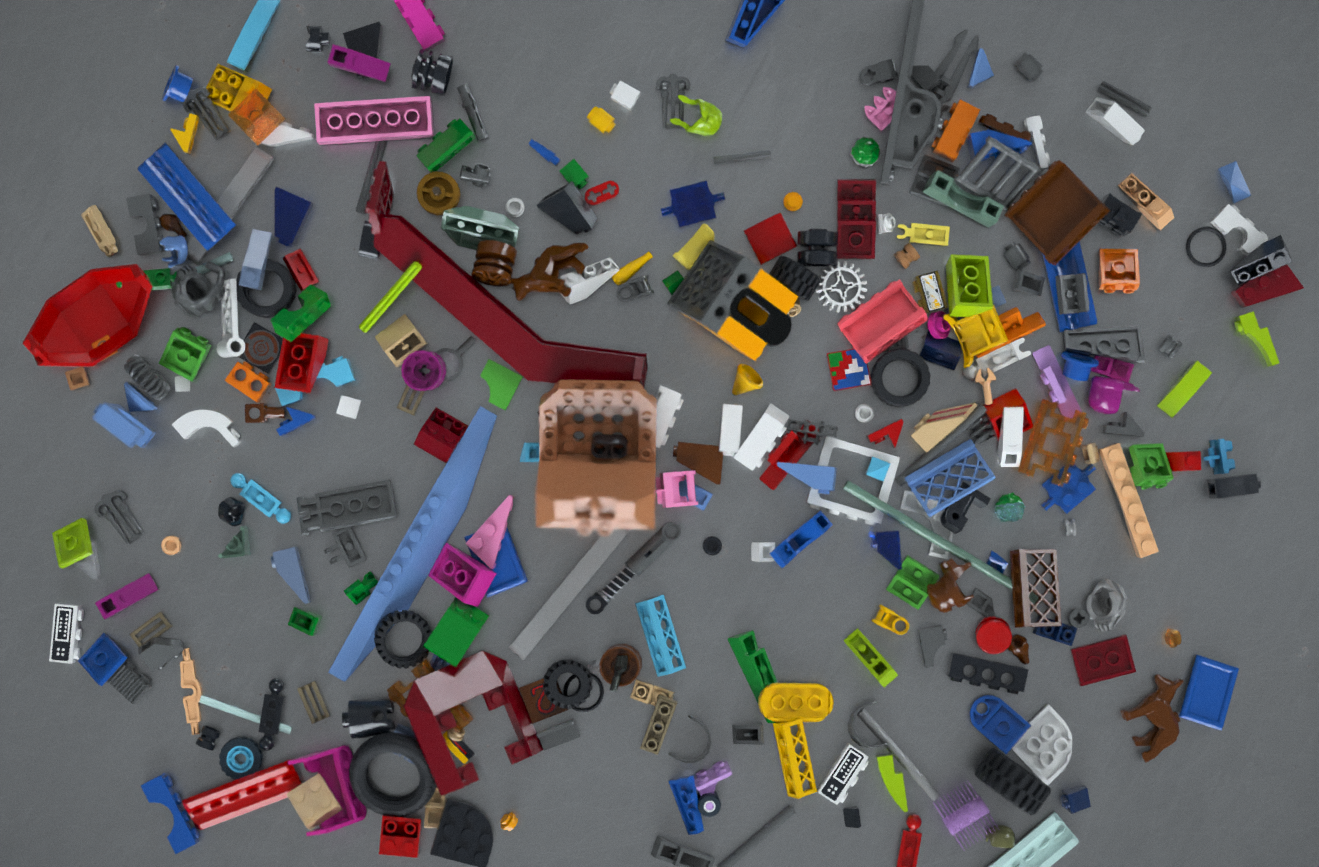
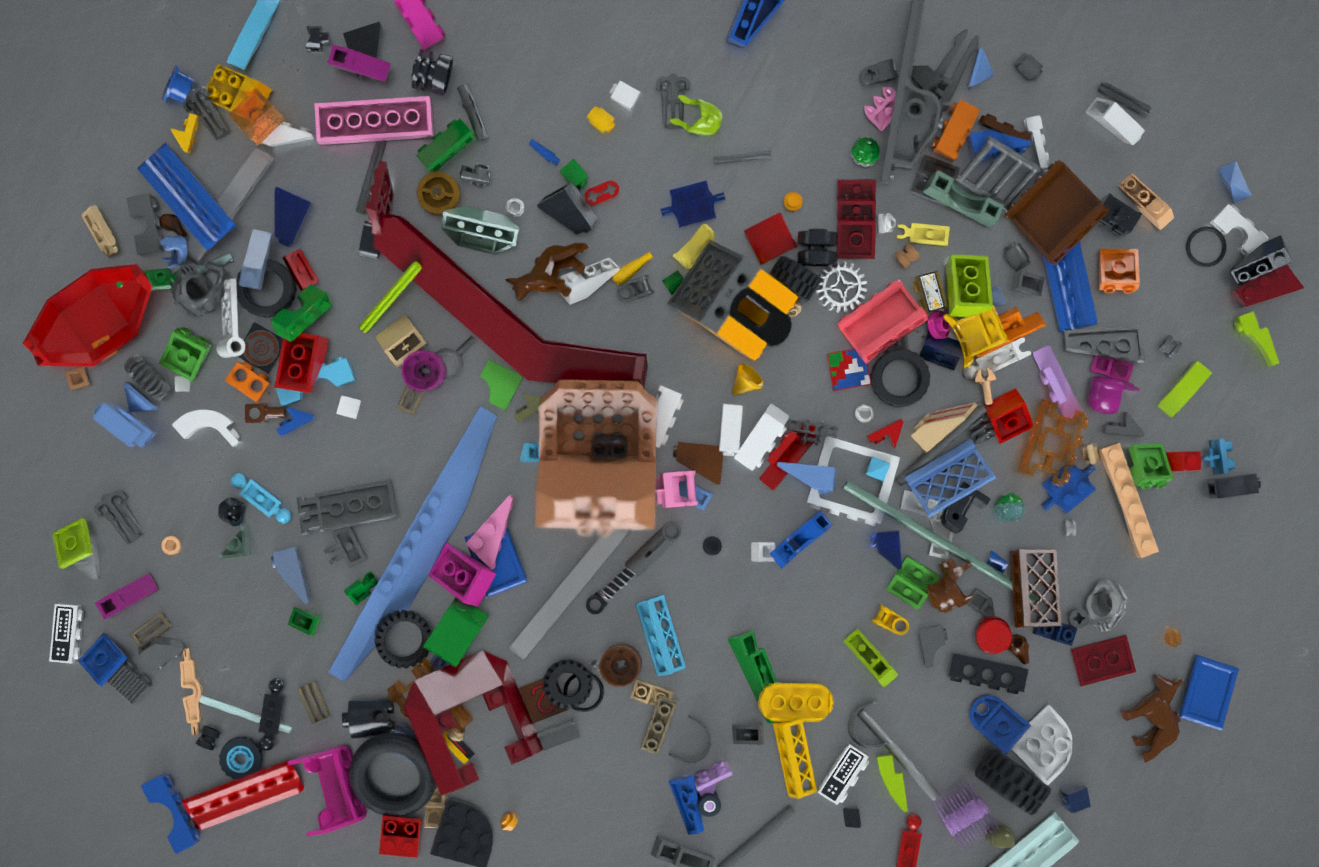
tan piece [286,773,343,830] -> none
dark red slope [413,407,468,463] -> none
reddish brown wheel [471,240,517,287] -> none
pearl dark grey piece [609,655,628,693] -> none
white slope [997,407,1023,467] -> none
dark grey bracket [1055,273,1090,315] -> none
blue piece [1061,351,1099,381] -> none
none -> olive slope [514,393,540,423]

